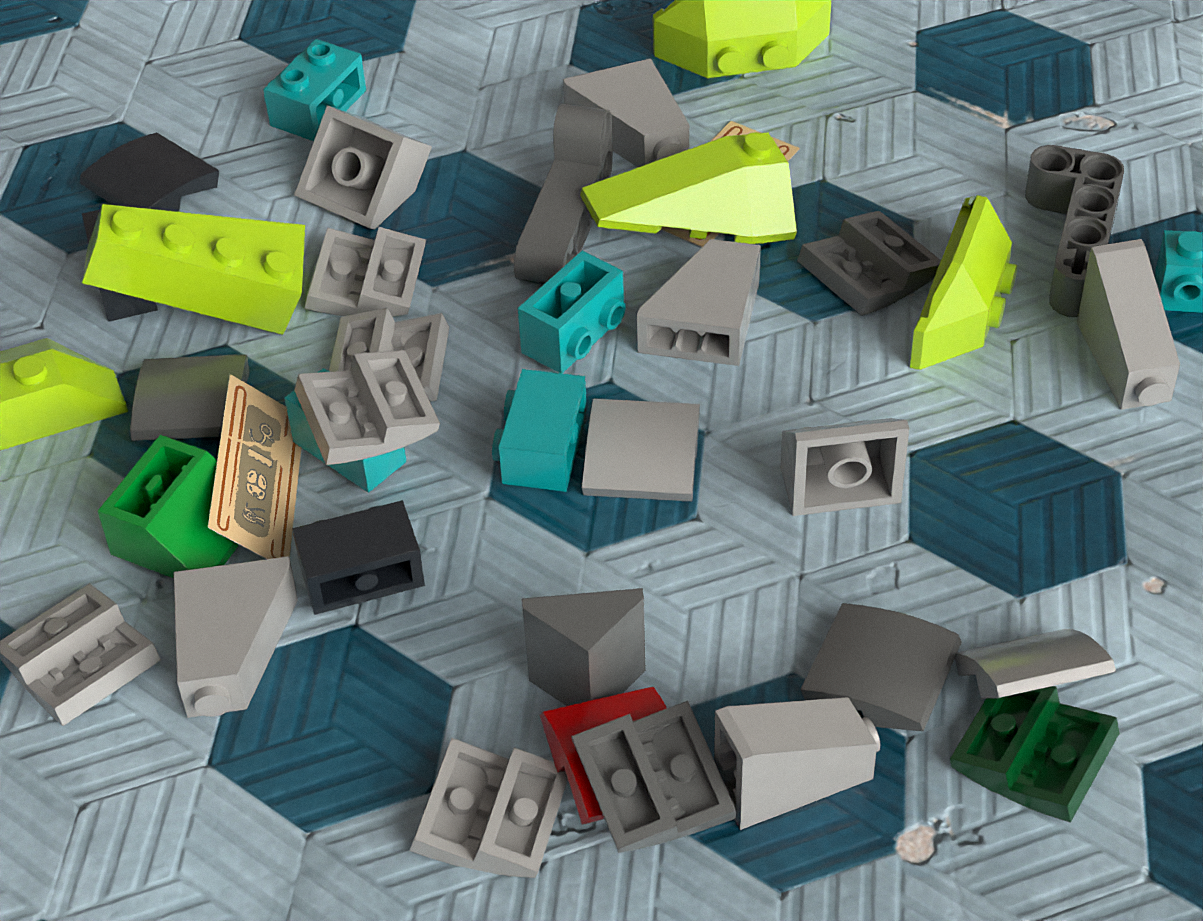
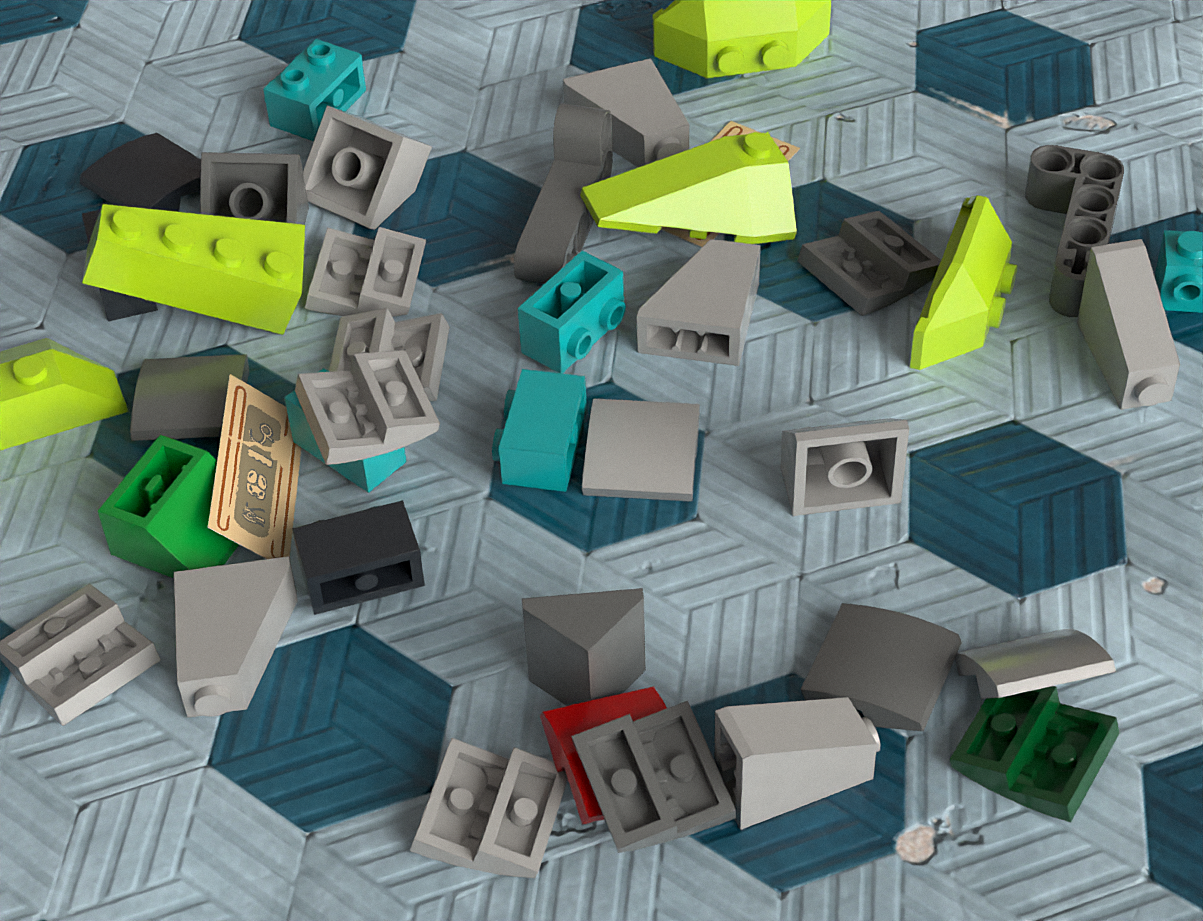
none -> dark grey slope [200,152,309,225]

